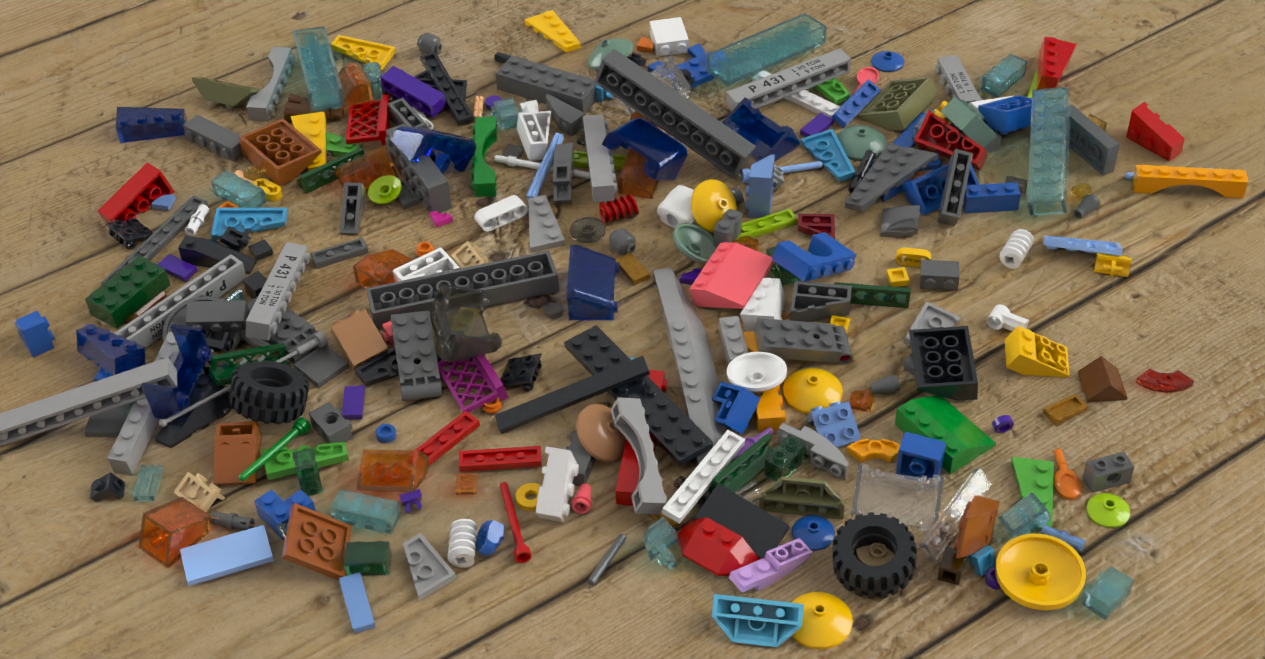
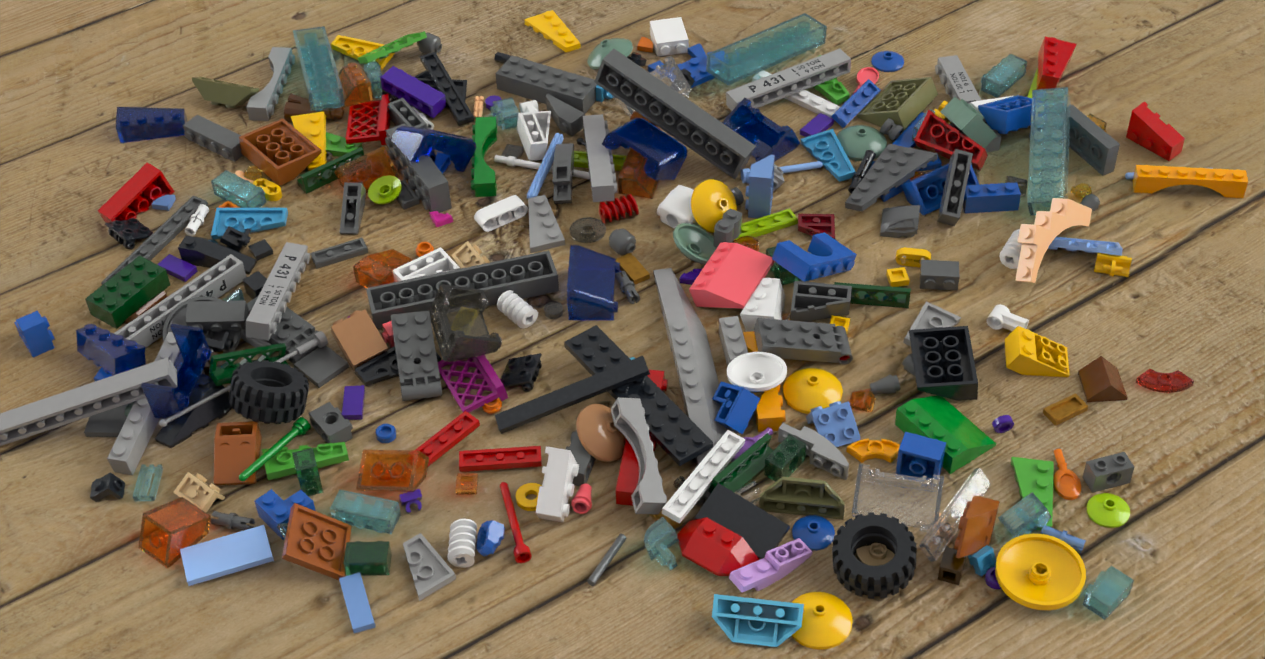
none -> bright green wing [358,31,427,65]
none -> white piece [497,290,538,328]
none -> dark grey pin [615,271,640,304]
none -> dark grey wheel [880,118,904,142]
none -> light nougat arch [1015,198,1092,283]

